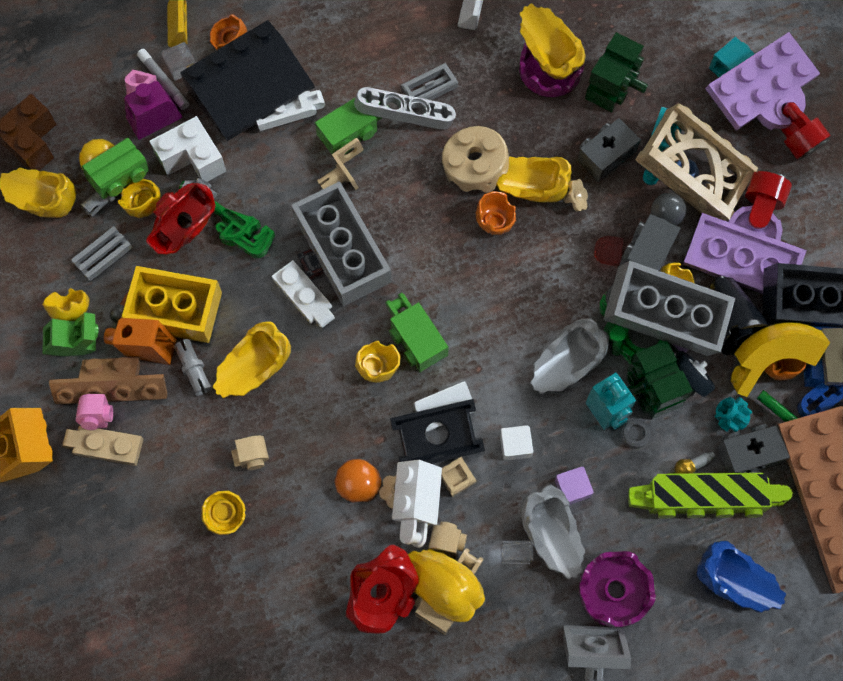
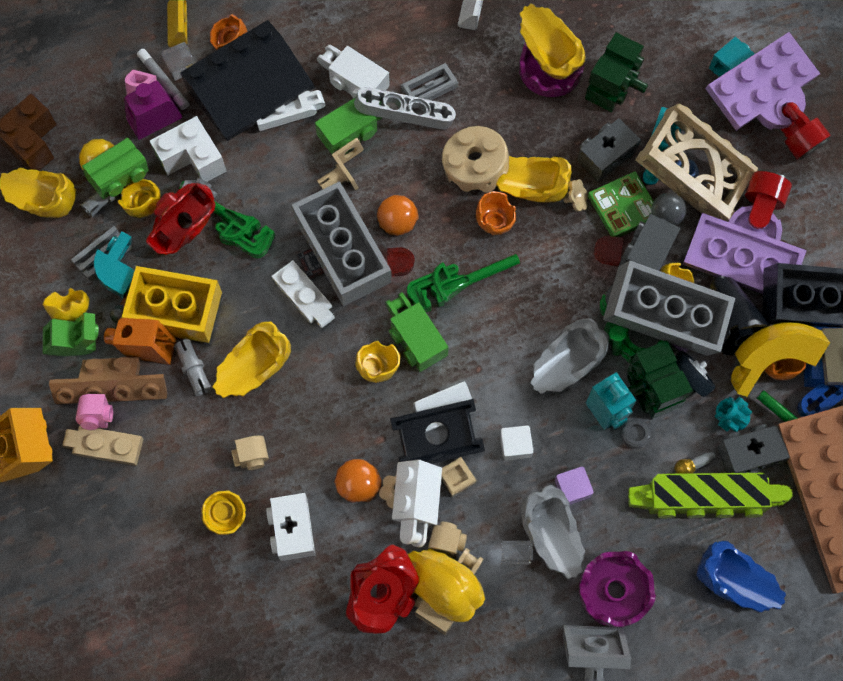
none -> teal brick [94,231,135,298]
none -> white brick [266,493,315,561]
none -> white brick [317,45,390,100]
none -> orange hair [377,195,419,236]
none -> clear red tile [387,247,415,277]
none -> green piece [407,254,520,312]
none -> bright green tile [588,171,654,240]

